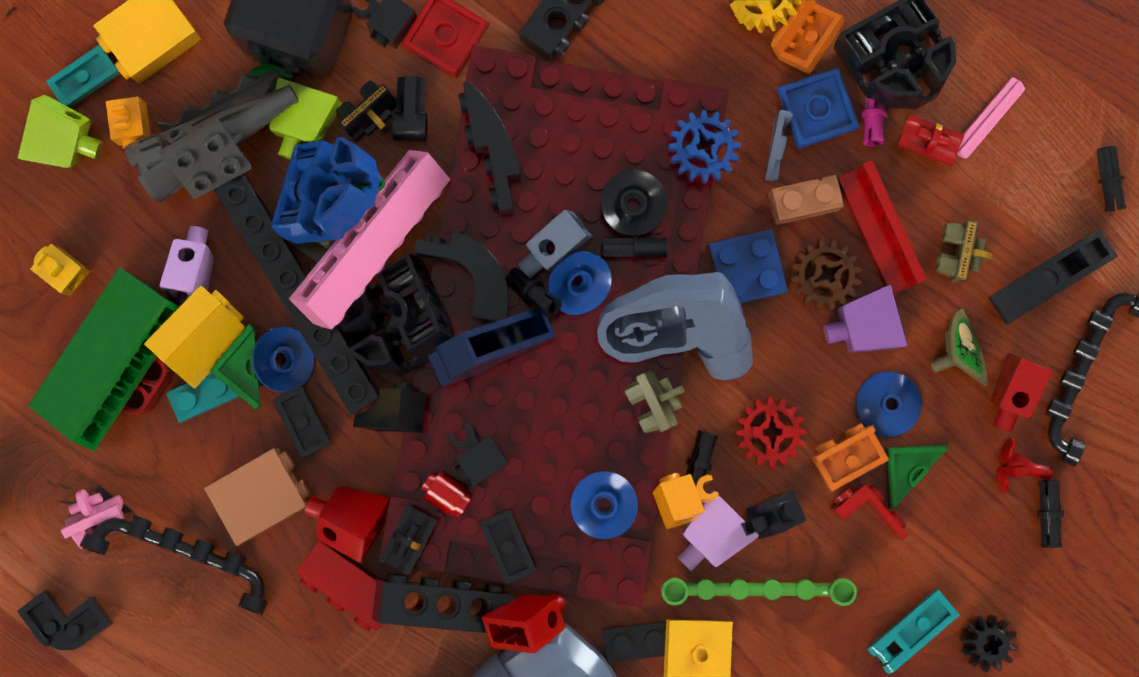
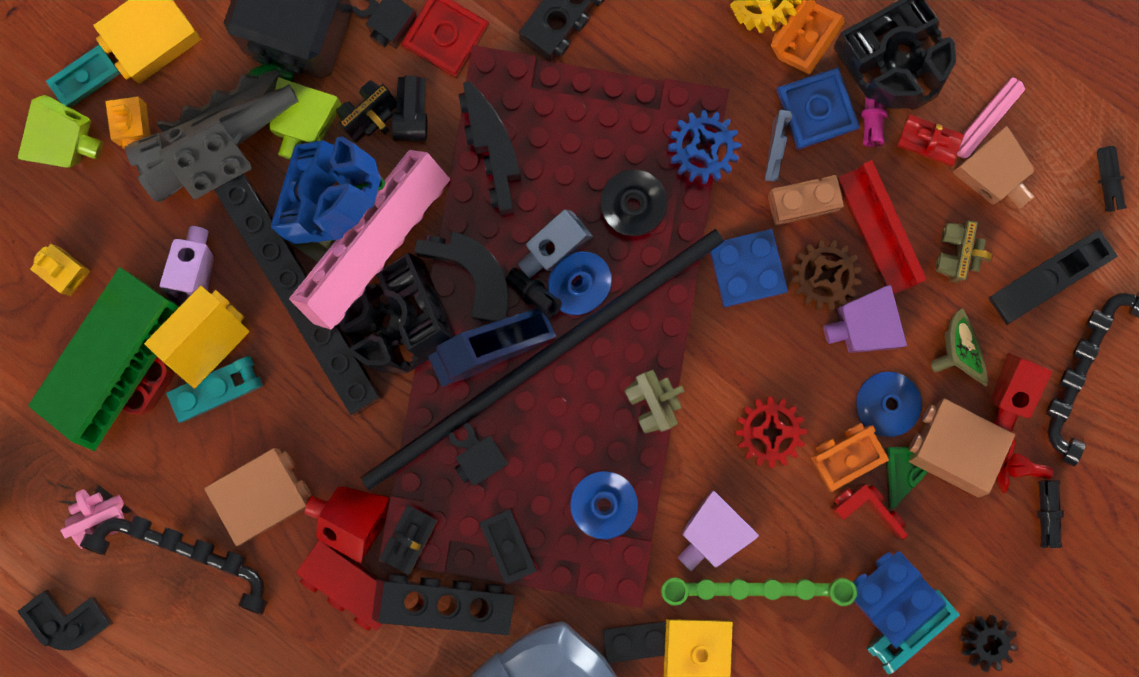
green tile [209,324,261,410] -> none
blue dish [252,327,314,392] -> none
black plate [272,385,332,459] -> none
black arch [353,383,427,433] -> none
red brick [421,470,473,517] -> none
red torso [482,593,566,654] -> none
sand blue piece [597,272,753,381] -> none
black axle [601,236,668,261] -> none
light orange brick [652,473,719,530] -> none
black pin [686,430,718,484] -> none
black brick [741,490,807,539] -> none
none -> black piece [360,229,724,491]
none -> blue plate [853,551,947,649]
none -> nougat brick [908,398,1015,498]
none -> nougat torso [953,126,1035,209]

